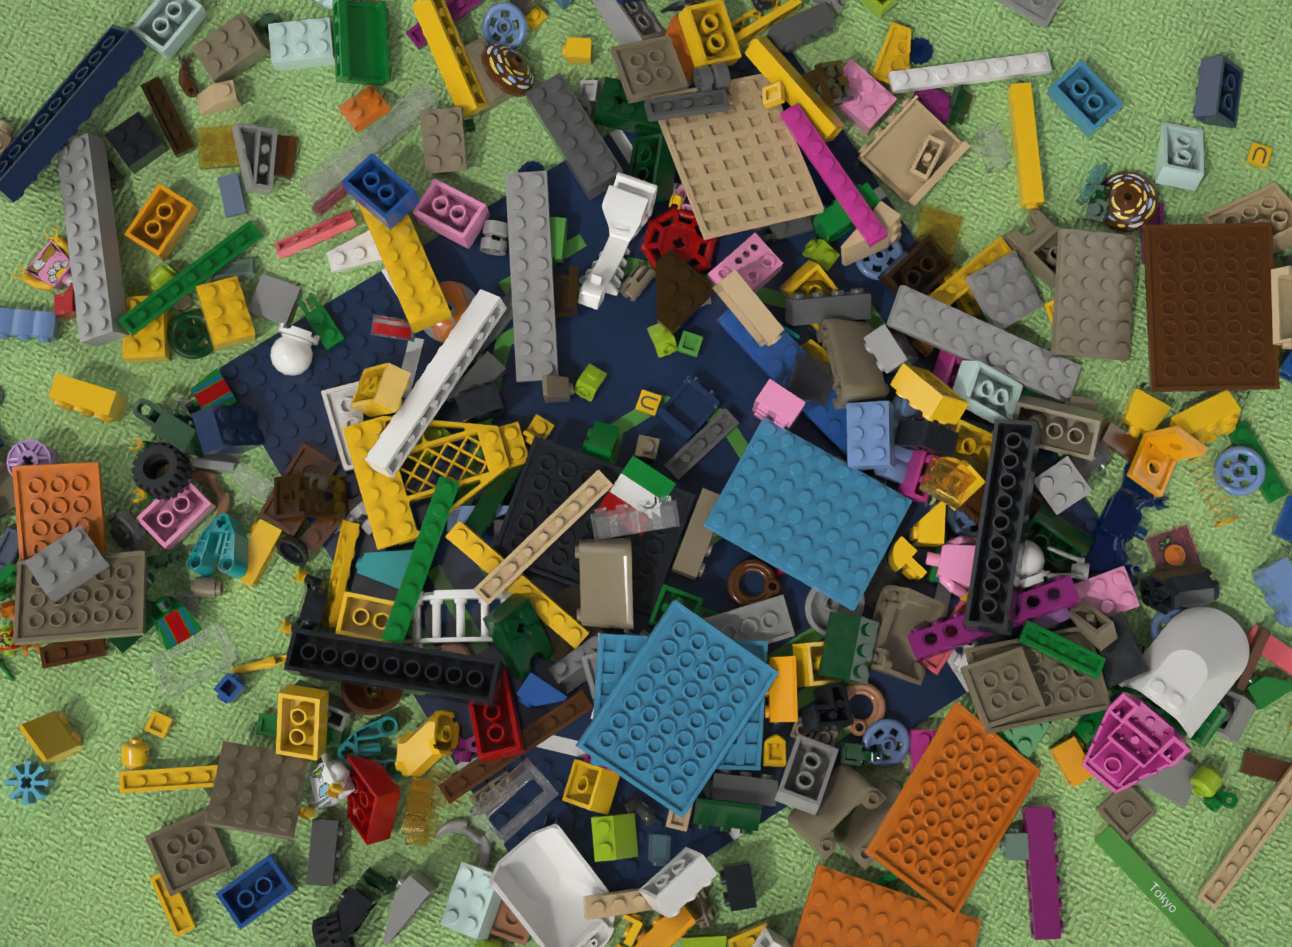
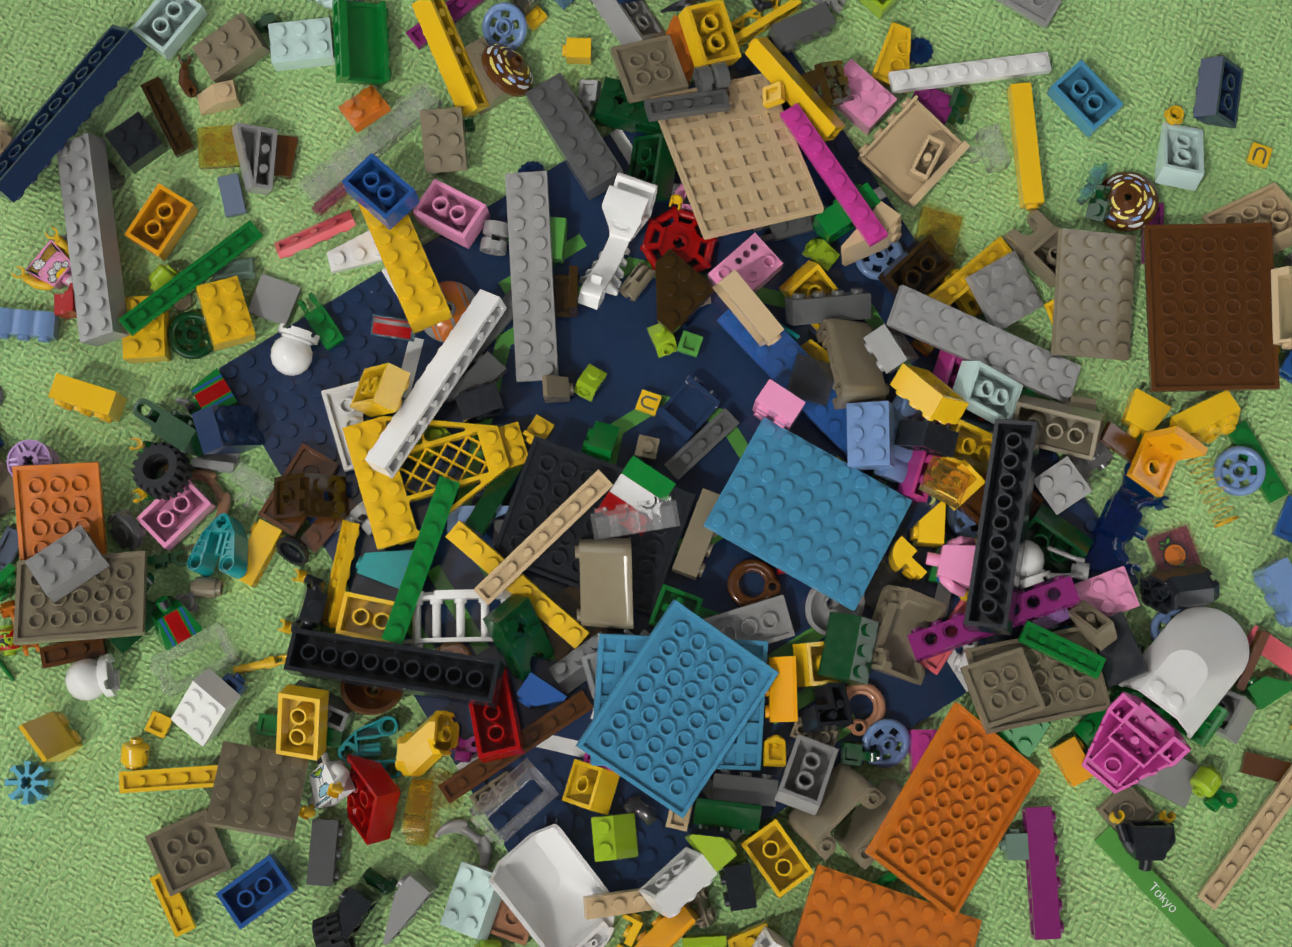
clear light blue brick [648,834,671,866] -> none
none -> white tile [65,654,120,701]
none -> white brick [171,668,241,746]
none -> lime slope [685,834,737,872]
none -> yellow brick [740,818,814,898]
none -> black torso [1109,810,1176,871]
none -> yellow plate [1164,105,1184,125]

